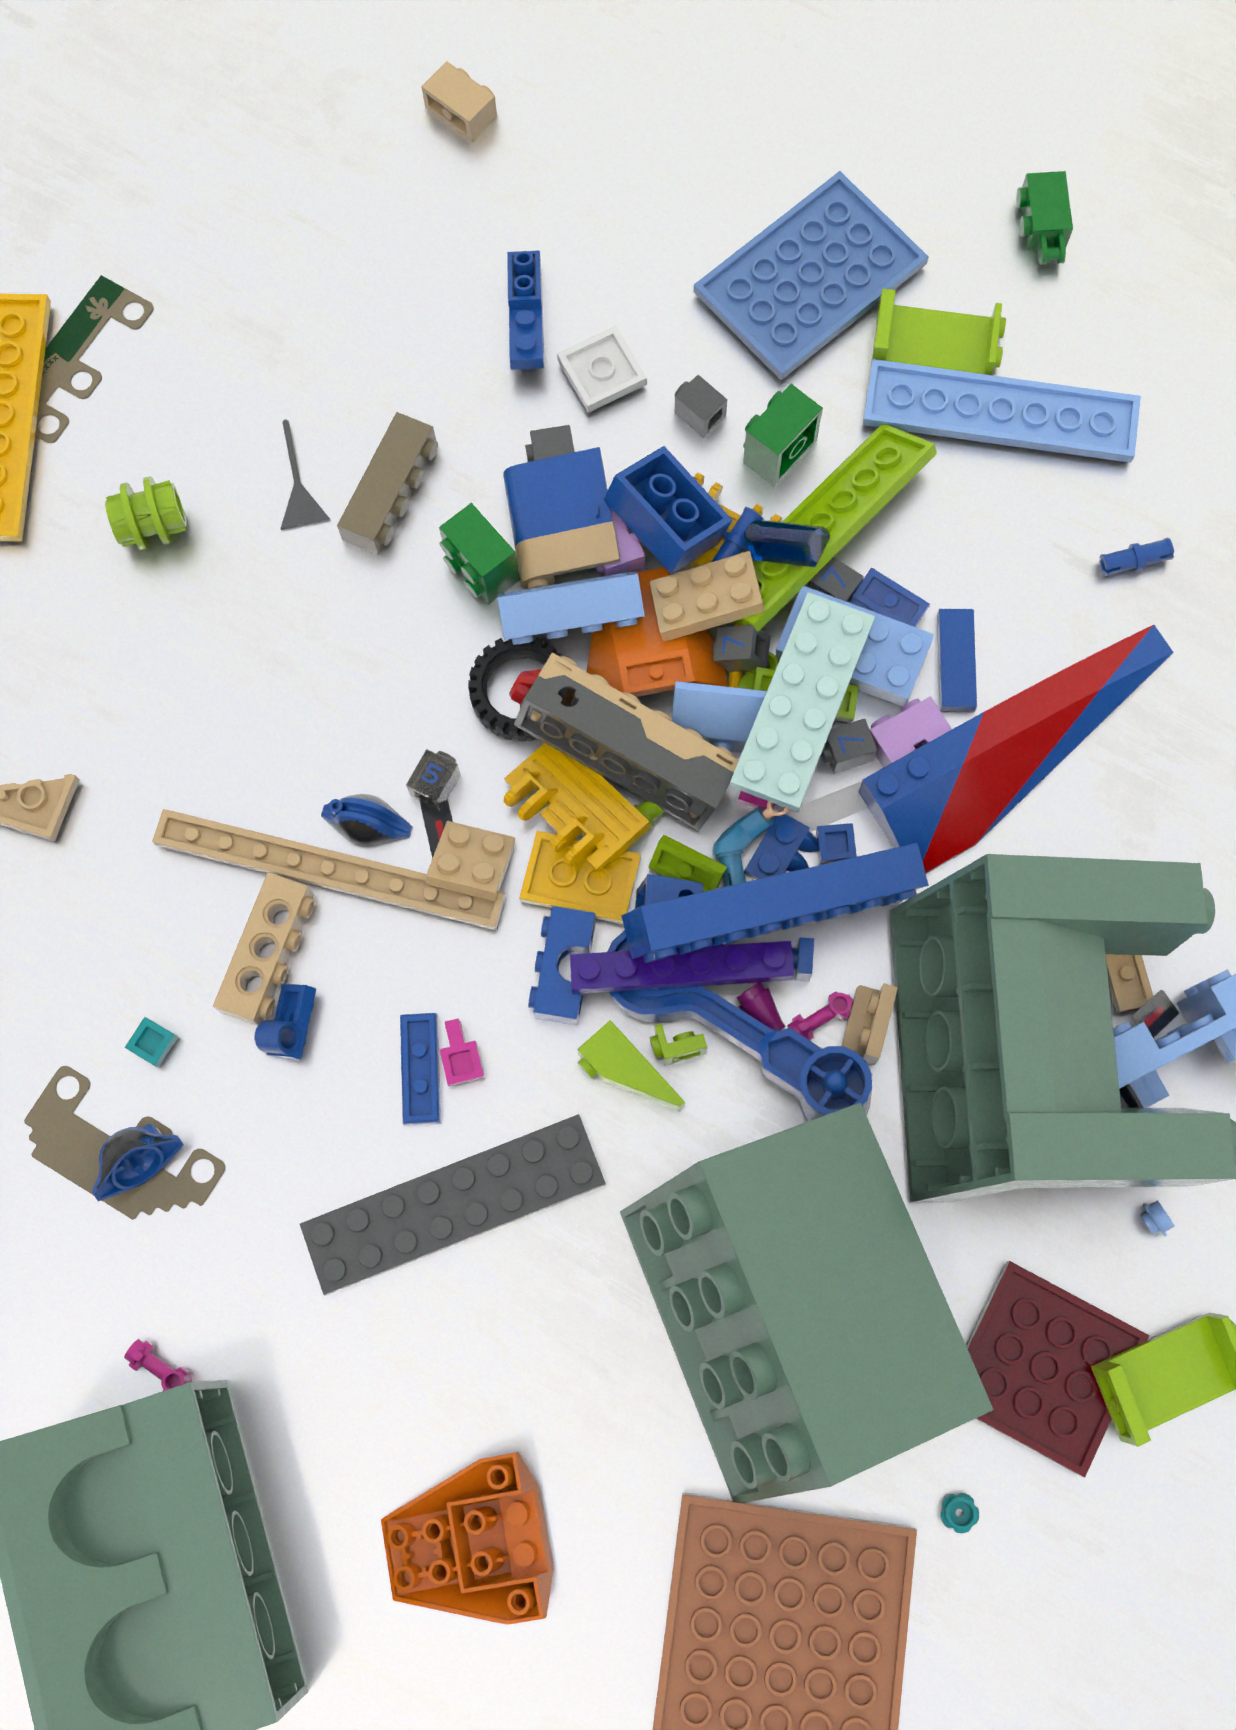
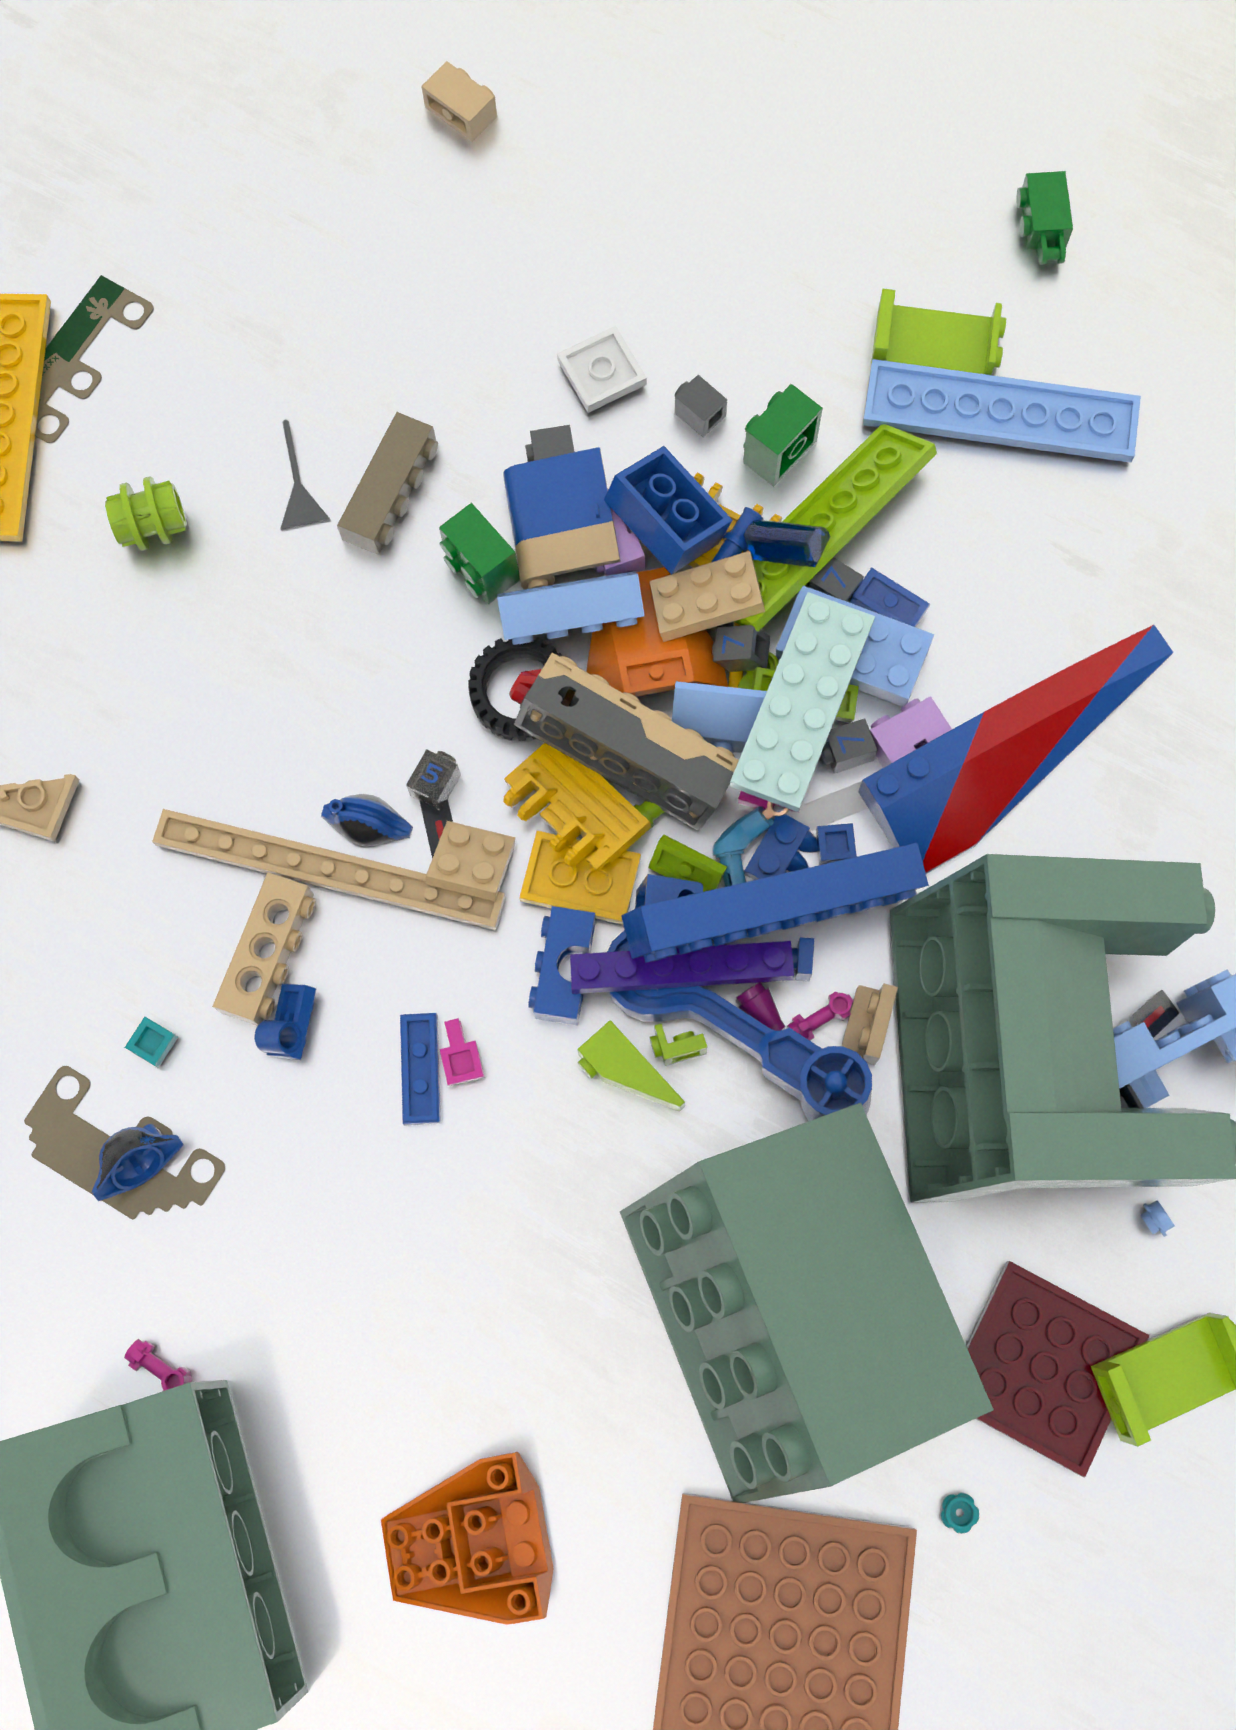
dark grey plate [299,1114,606,1296] -> none
blue slope [507,250,544,370] -> none
medium blue plate [693,171,929,380] -> none
blue tile [937,609,977,711] -> none
blue pin [1099,537,1174,576] -> none
tan plate [1106,954,1154,1014] -> none

